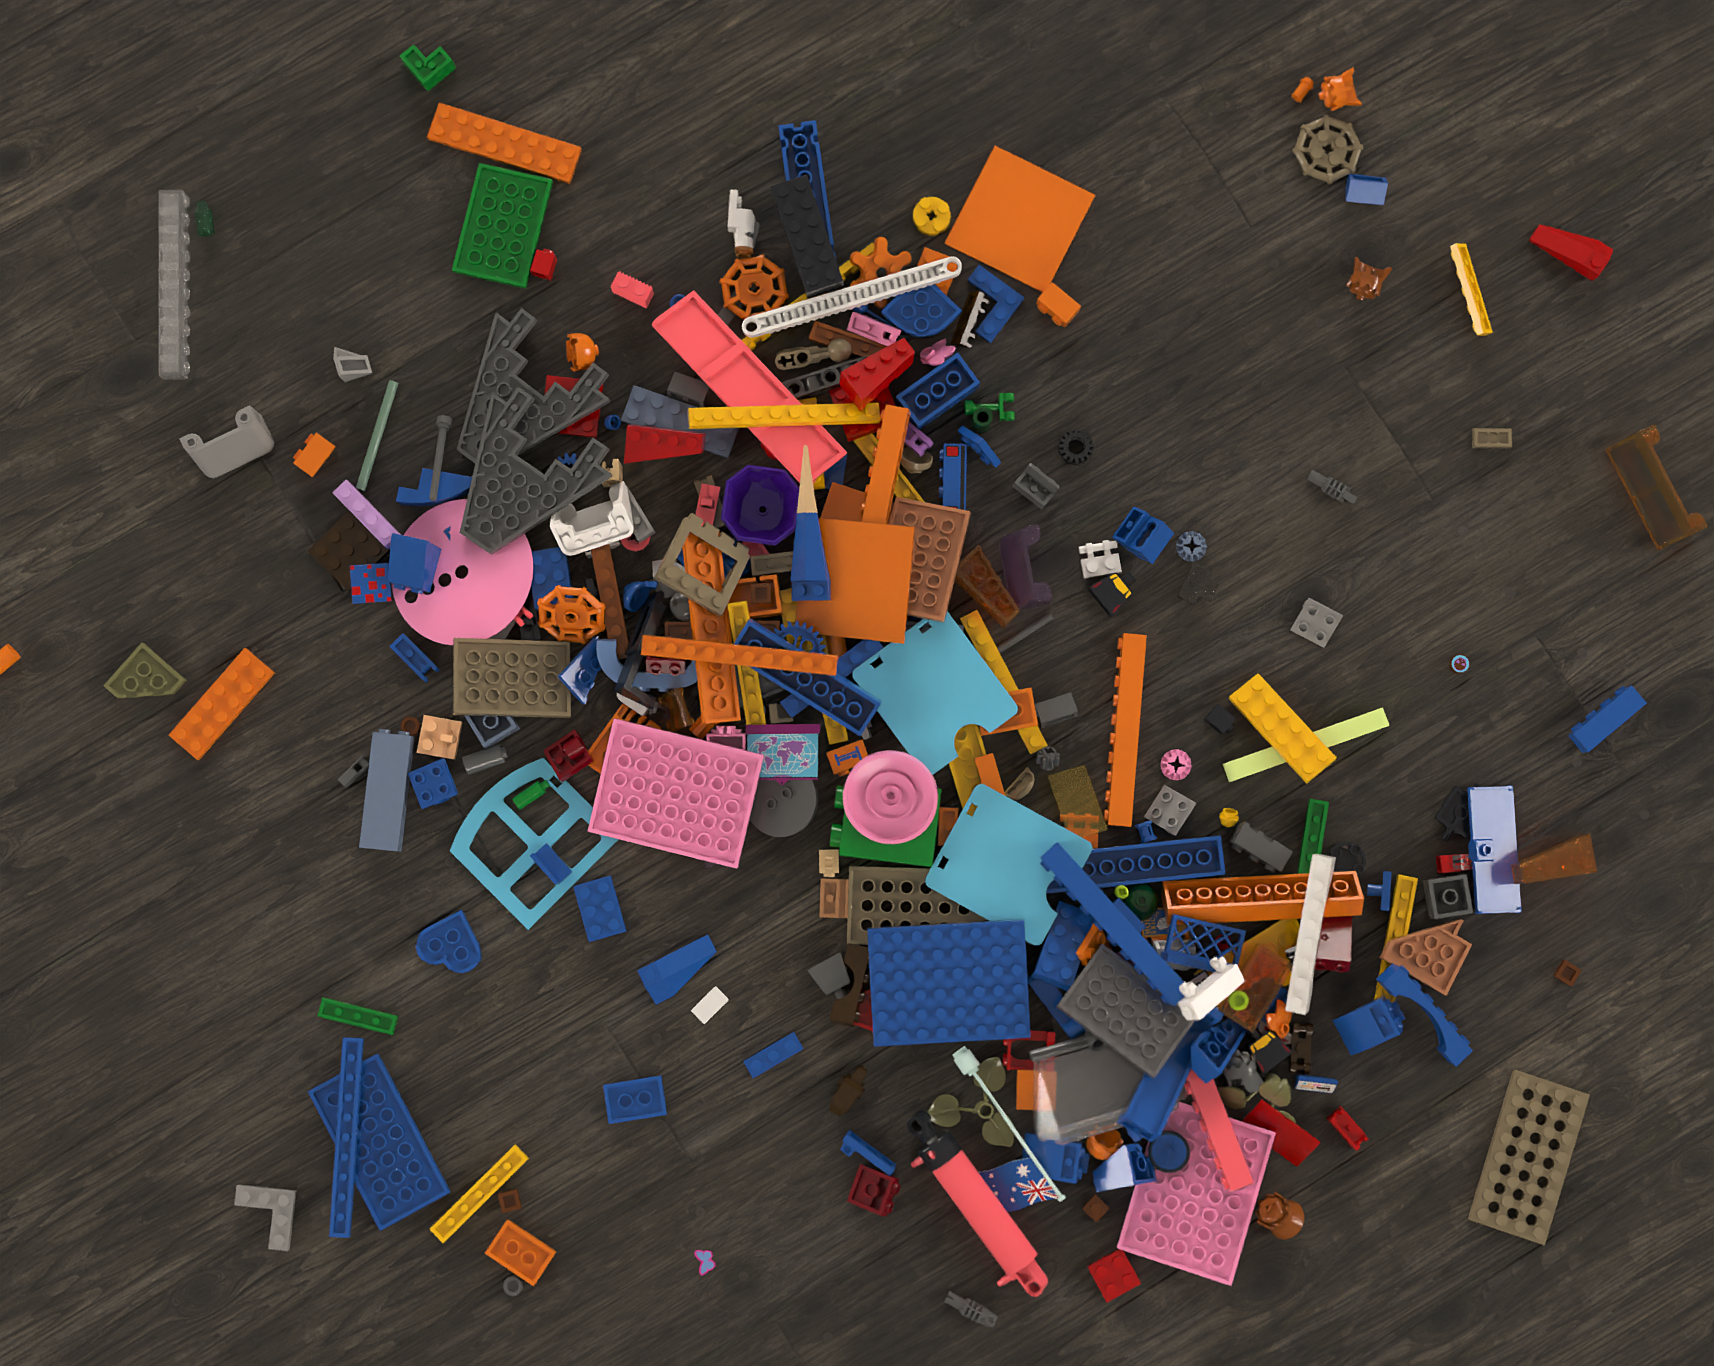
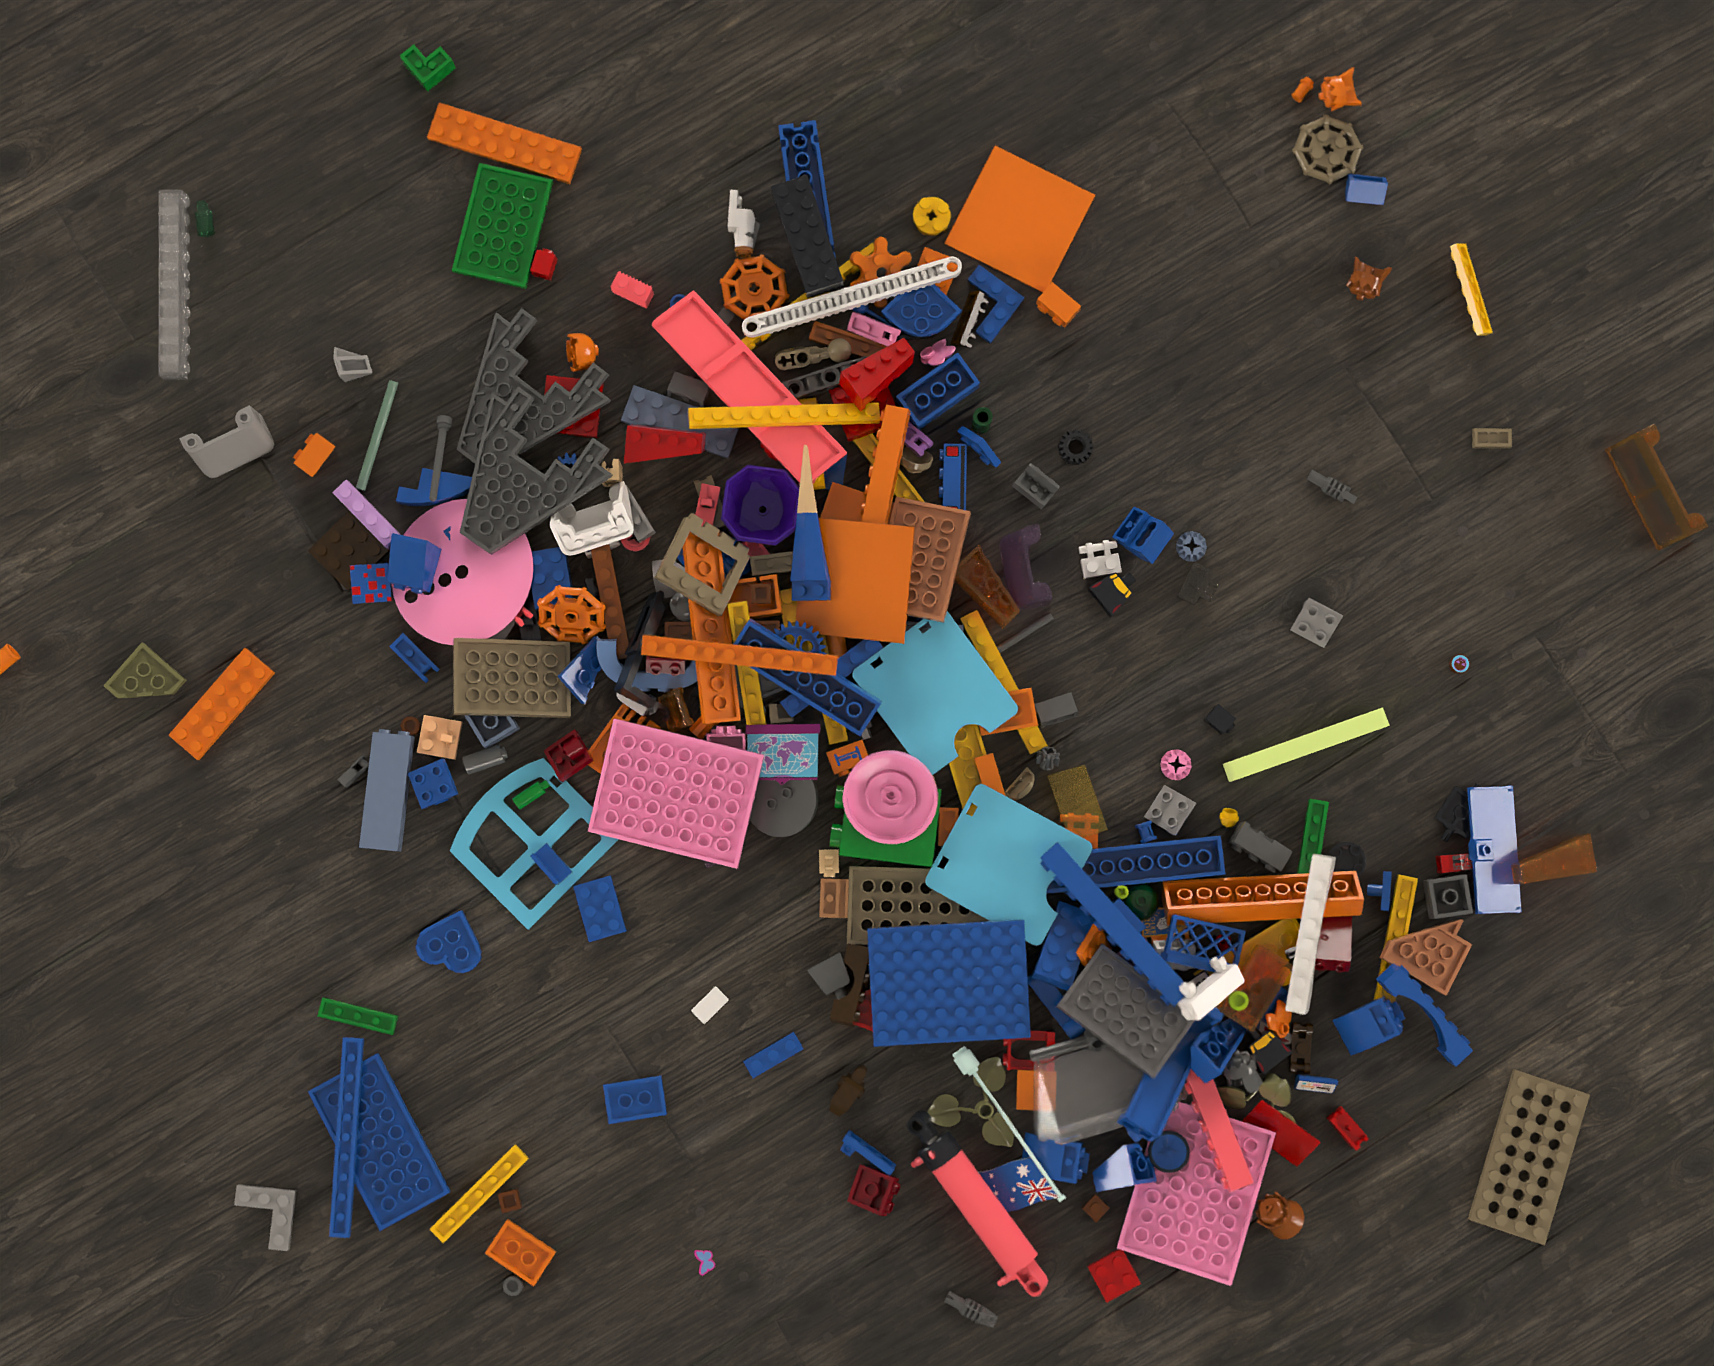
blue hinge [604,415,621,430] -> none
blue hat [623,581,658,612] -> none
blue wedge [637,935,717,1005] -> none
green bar [964,393,1015,421] -> none
orange hair [1086,1125,1124,1160] -> none
orange brick [1103,633,1147,827] -> none
yellow plate [1229,674,1337,784] -> none
red wedge [1529,224,1613,281] -> none
reddish brown tile [1553,960,1582,987] -> none
blue brick [1568,685,1647,753] -> none

